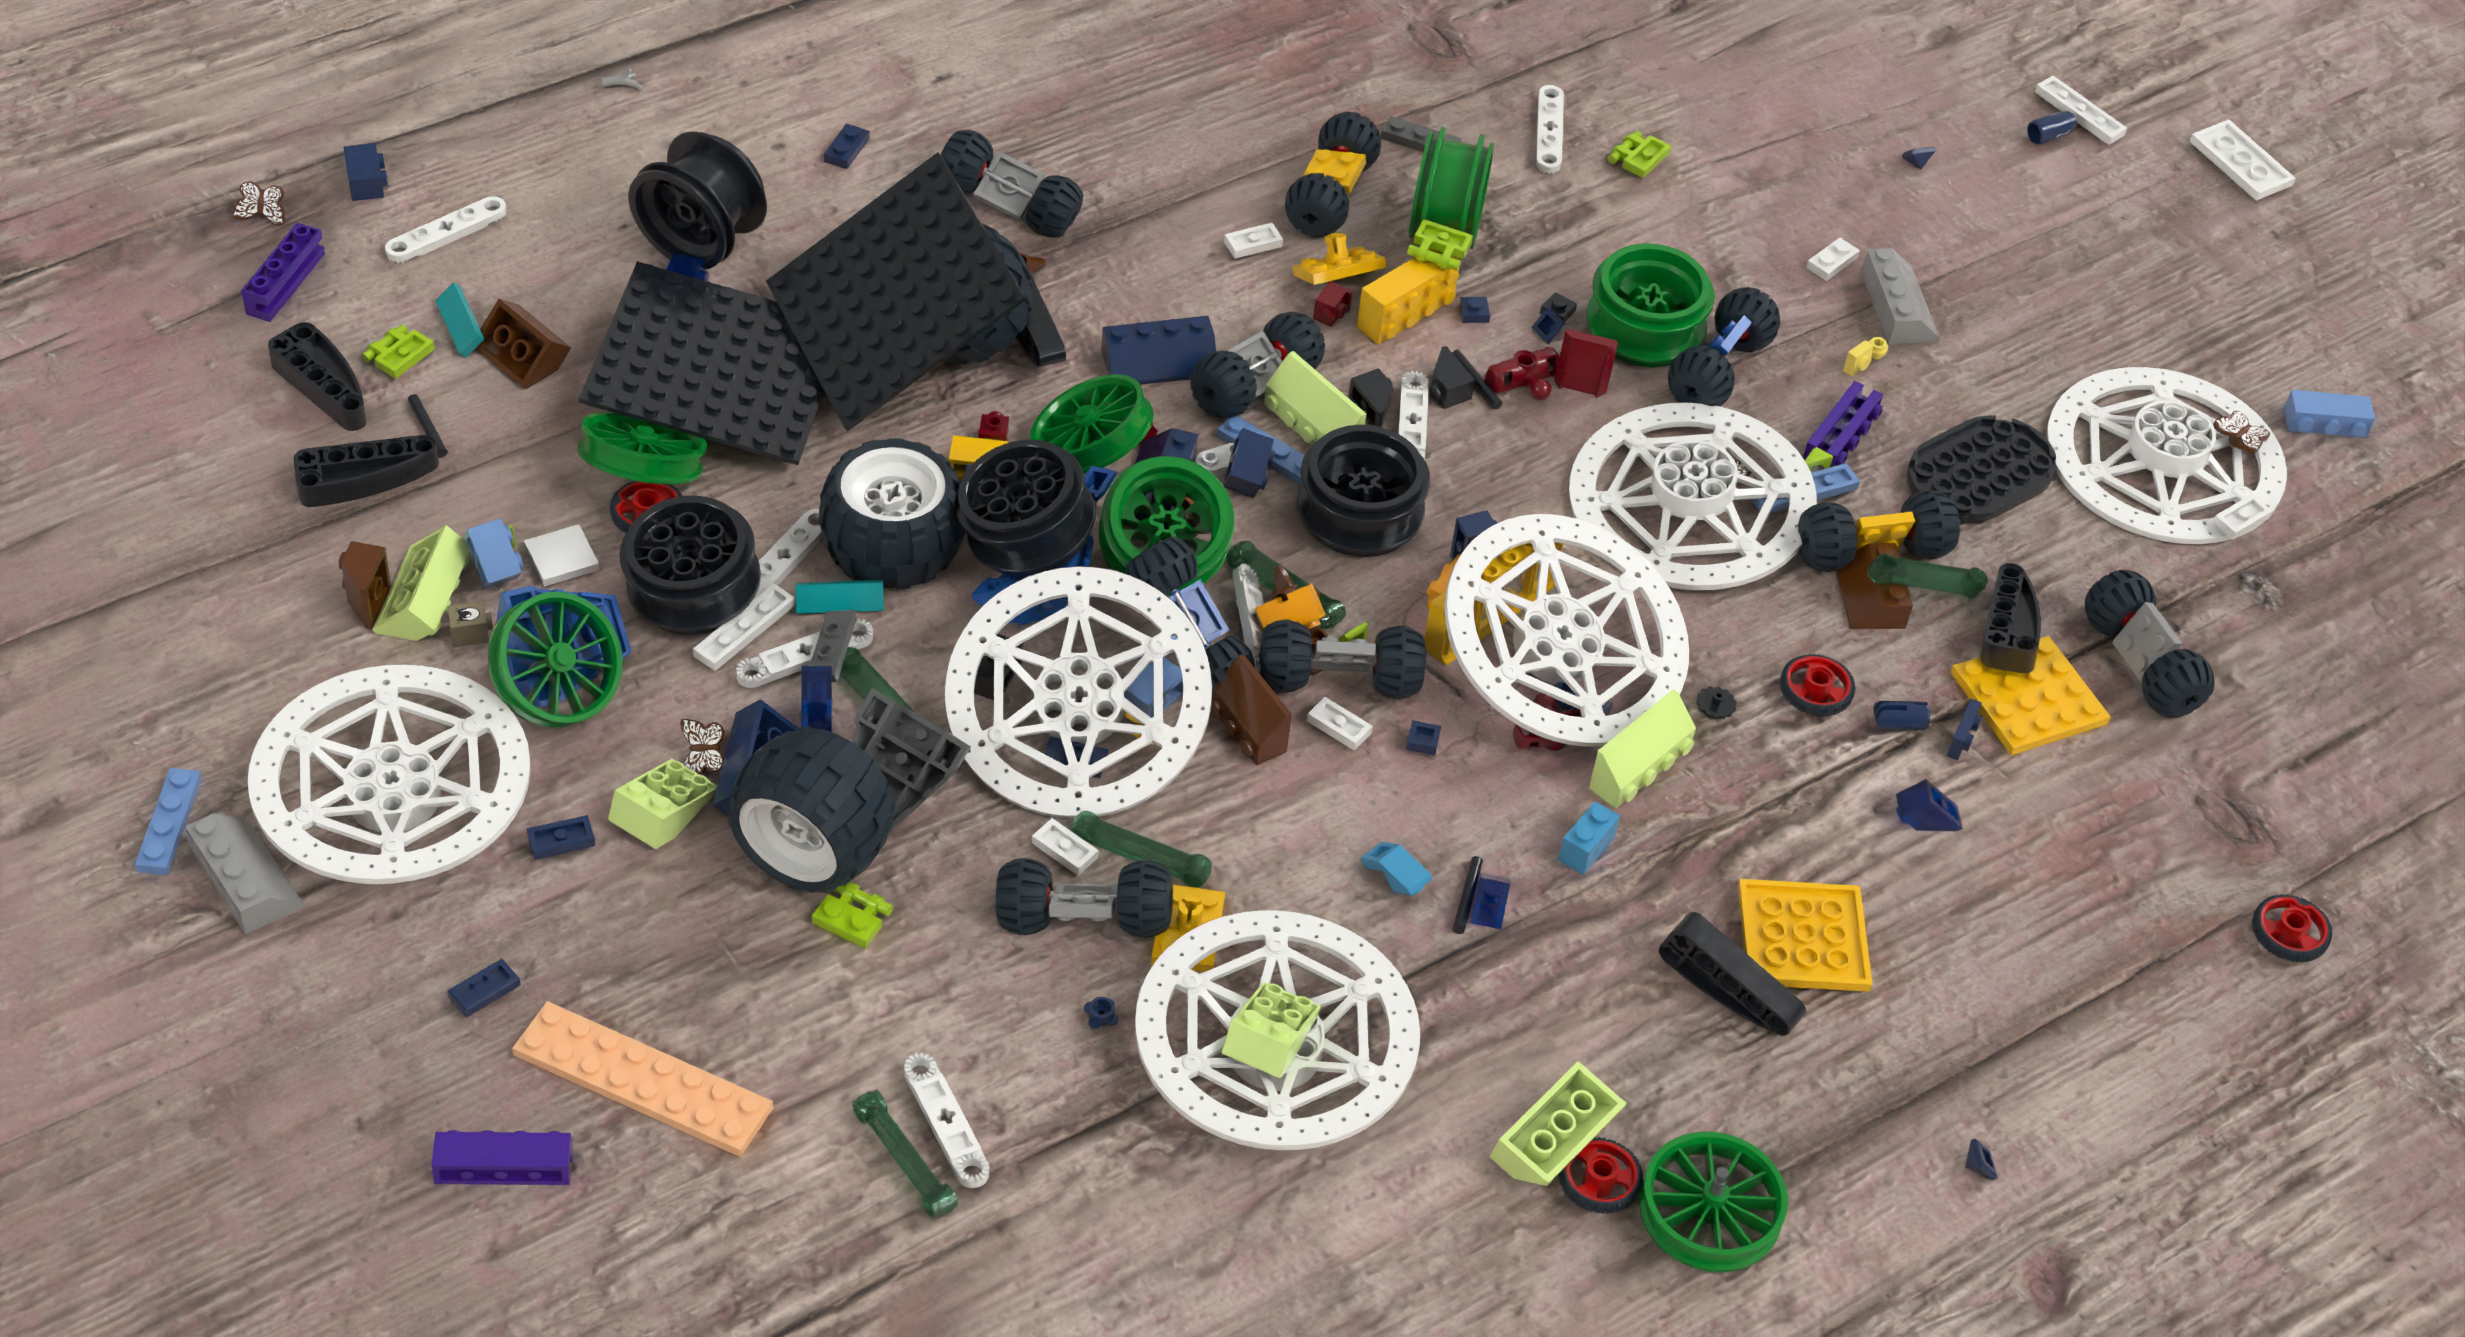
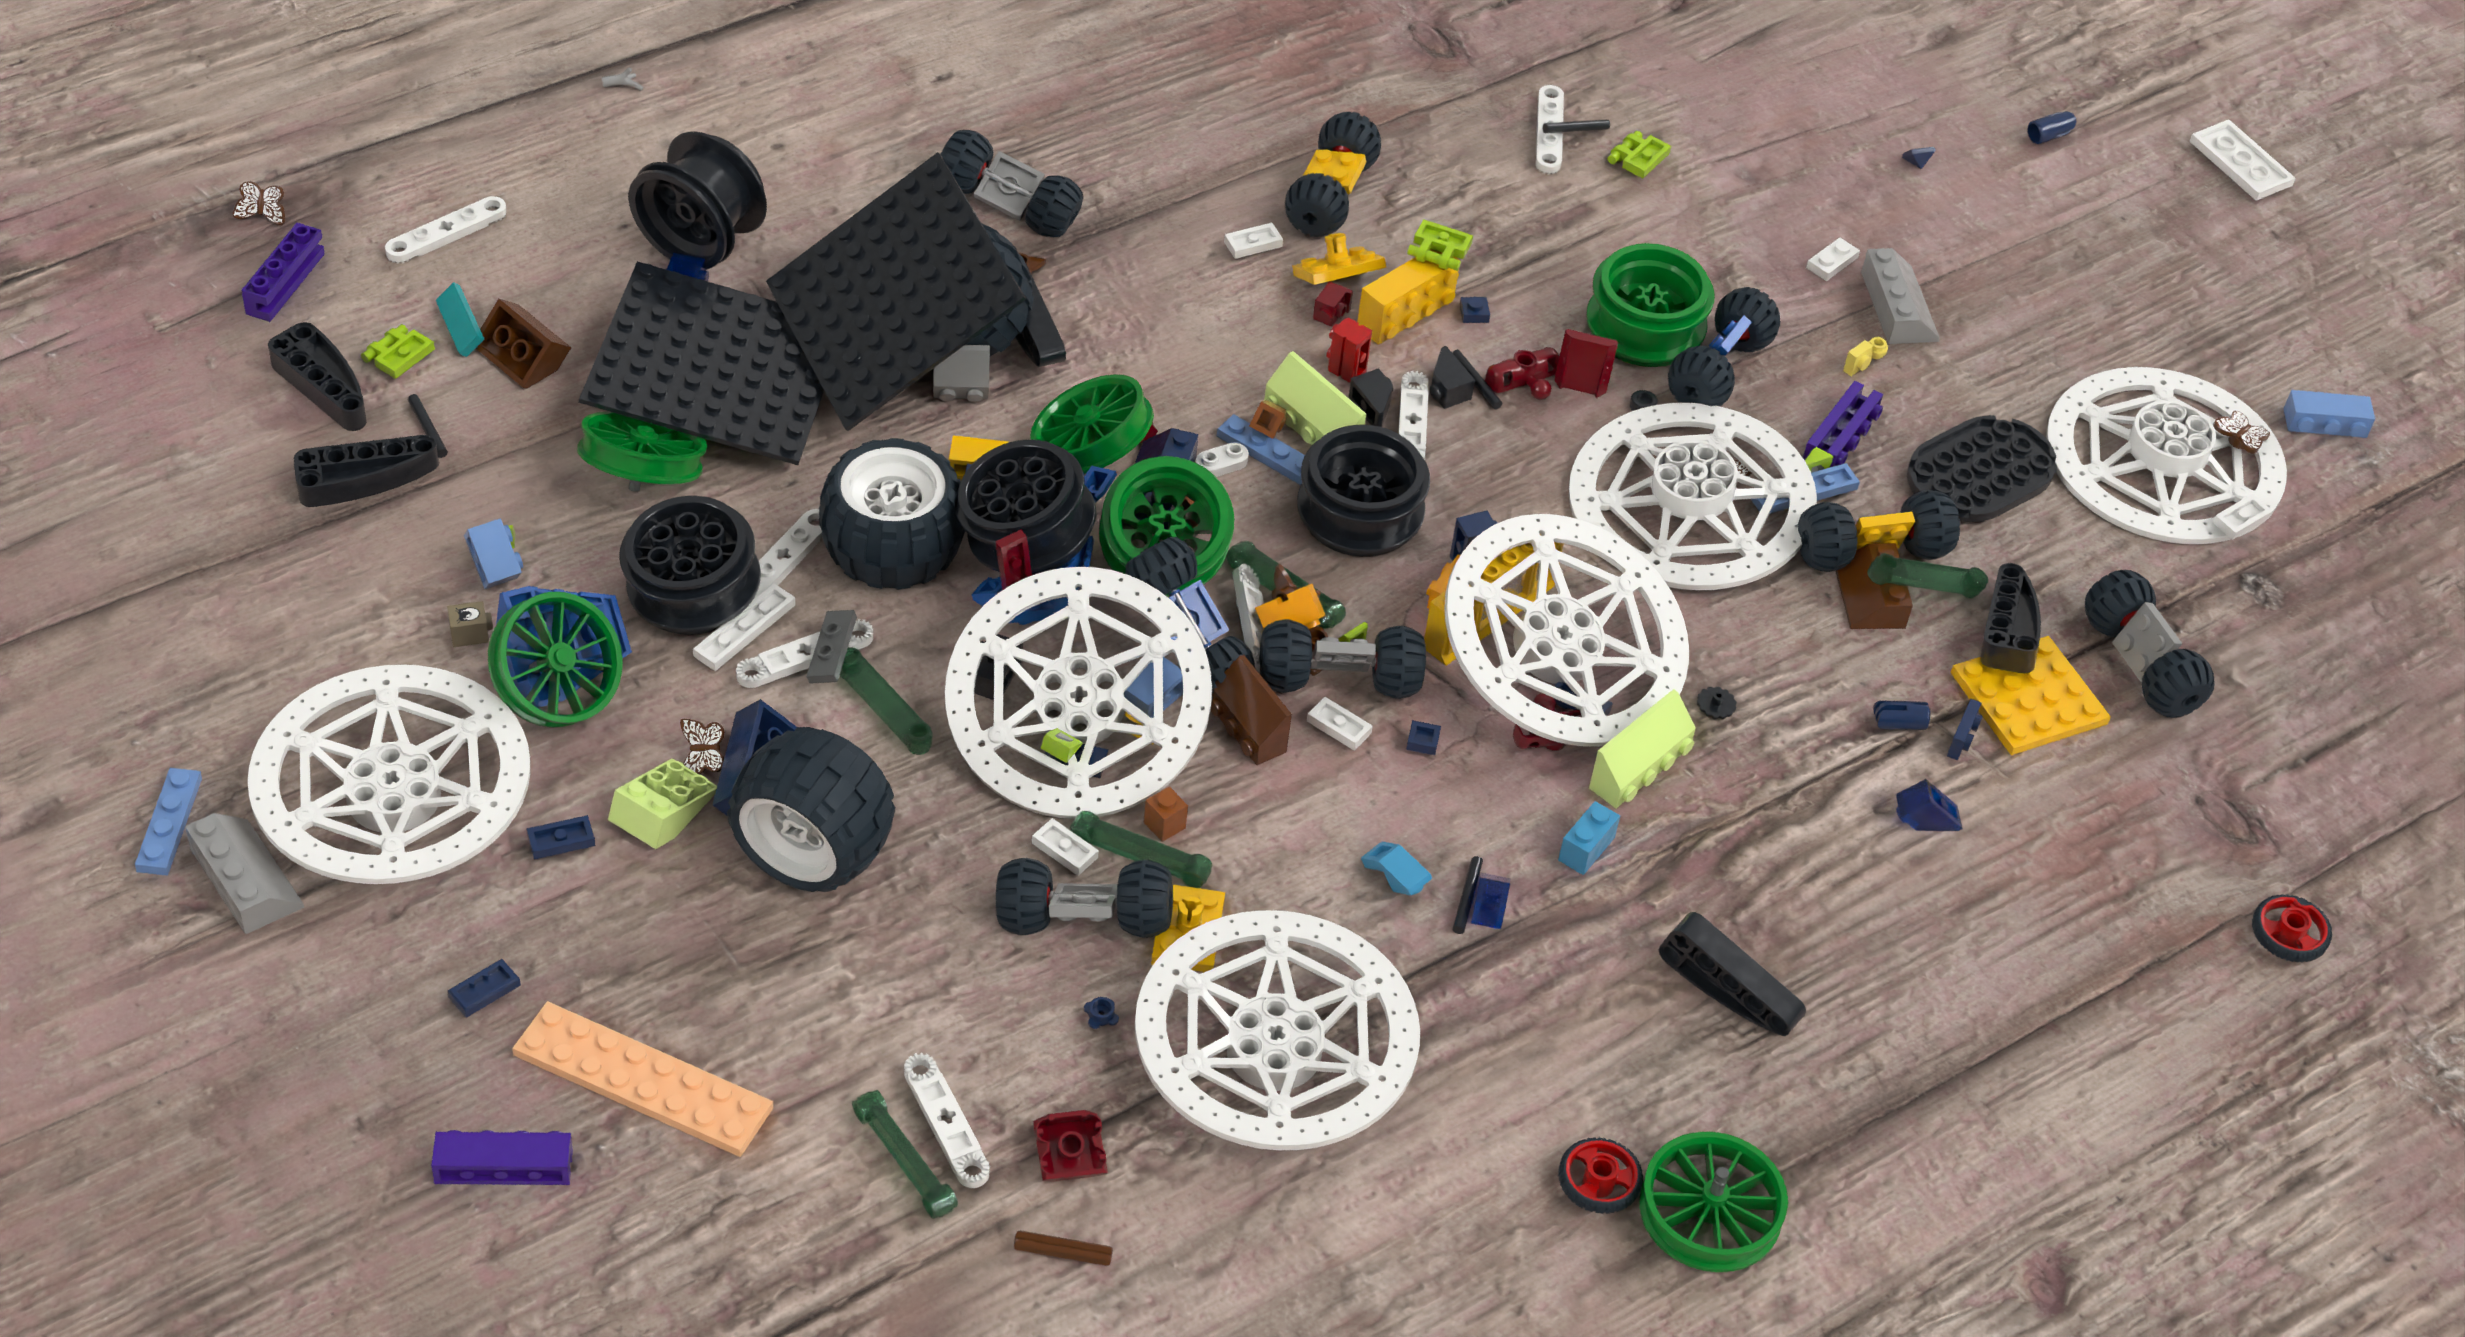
reddish brown slope [339,541,391,629] -> none
dark blue brick [343,143,388,201] -> none
yellowish green slope [372,525,470,641] -> none
white tile [524,524,600,587] -> none
red wheel [610,481,682,533] -> none
teal tile [795,580,884,614] -> none
clear blue slope [801,666,833,732] -> none
lime plate [812,882,893,949] -> none
dark blue plate [824,123,870,169] -> none
dark grey wedge [852,688,971,833] -> none
dark red brick [978,411,1009,441] -> none
dark blue slope [1101,315,1216,385] -> none
black plate [1190,312,1325,418] -> none
yellowish green slope [1222,982,1322,1078] -> none
dark blue brick [1223,428,1275,498] -> none
dark grey plate [1381,116,1461,152] -> none
green wheel [1409,126,1495,249] -> none
yellowish green slope [1489,1061,1627,1186] -> none
dark blue slope [1531,307,1565,344] -> none
black plate [1540,292,1577,323] -> none
yellow plate [1738,879,1873,992] -> none
red wheel [1780,654,1856,716] -> none
dark blue slope [1965,1139,1997,1180] -> none
white plate [2035,76,2127,145] -> none
none -> light grey slope [933,345,990,402]
none -> dark red plate [995,530,1032,598]
none -> reddish brown axle [1014,1230,1113,1266]
none -> dark red slope [1033,1110,1108,1182]
none -> lime slope [1041,728,1082,763]
none -> dark orange brick [1143,786,1188,842]
none -> dark orange brick [1249,400,1287,439]
none -> red brick [1326,317,1372,383]
none -> black bar [1542,119,1610,133]
none -> black tile [1630,390,1658,411]

